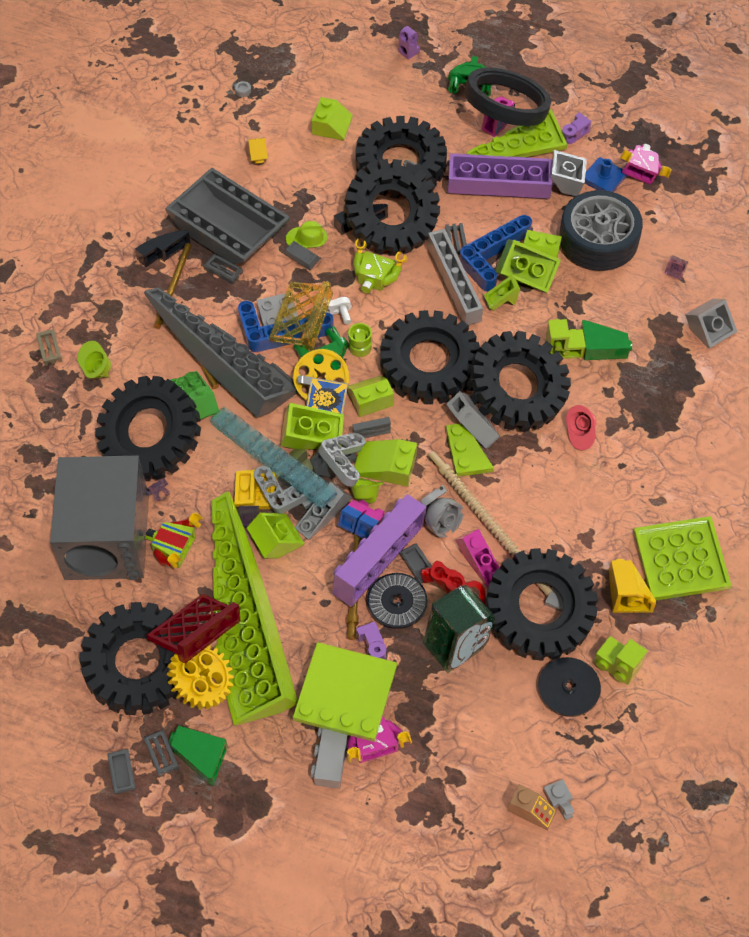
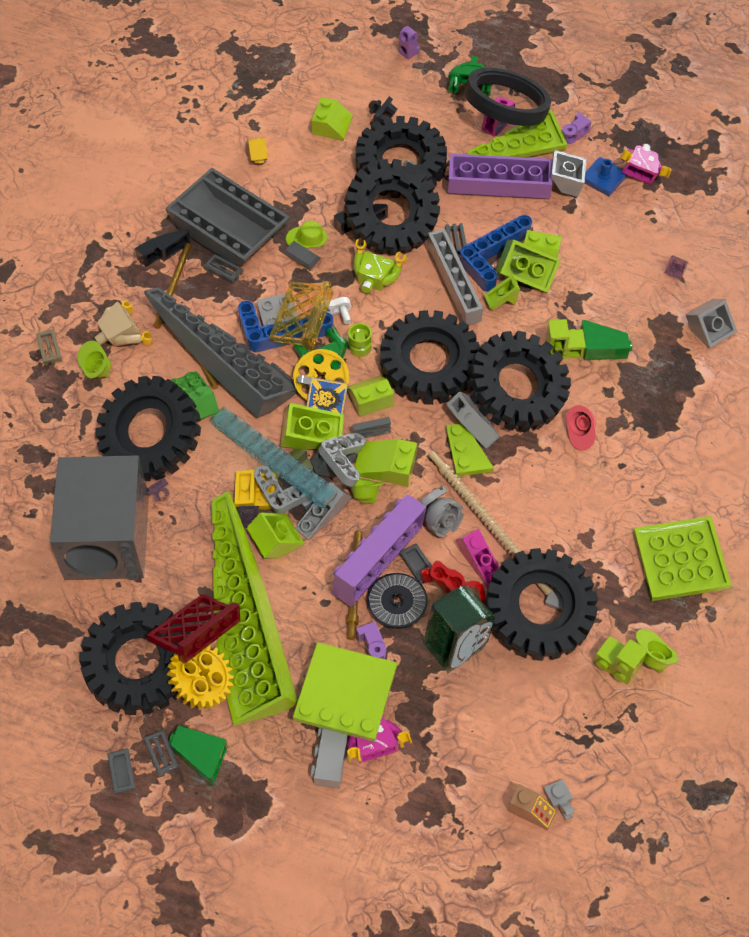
torso [145,512,203,569] -> none
light grey tile [235,81,251,97] -> none
blue hips [338,500,385,539] -> none
black piece [538,657,601,717] -> none
wheel [559,190,643,270] -> none
yellow slope [609,559,656,613] -> none
none -> tan torso [95,301,153,346]
none -> black hips [368,96,397,126]
none -> lime piece [636,629,678,673]

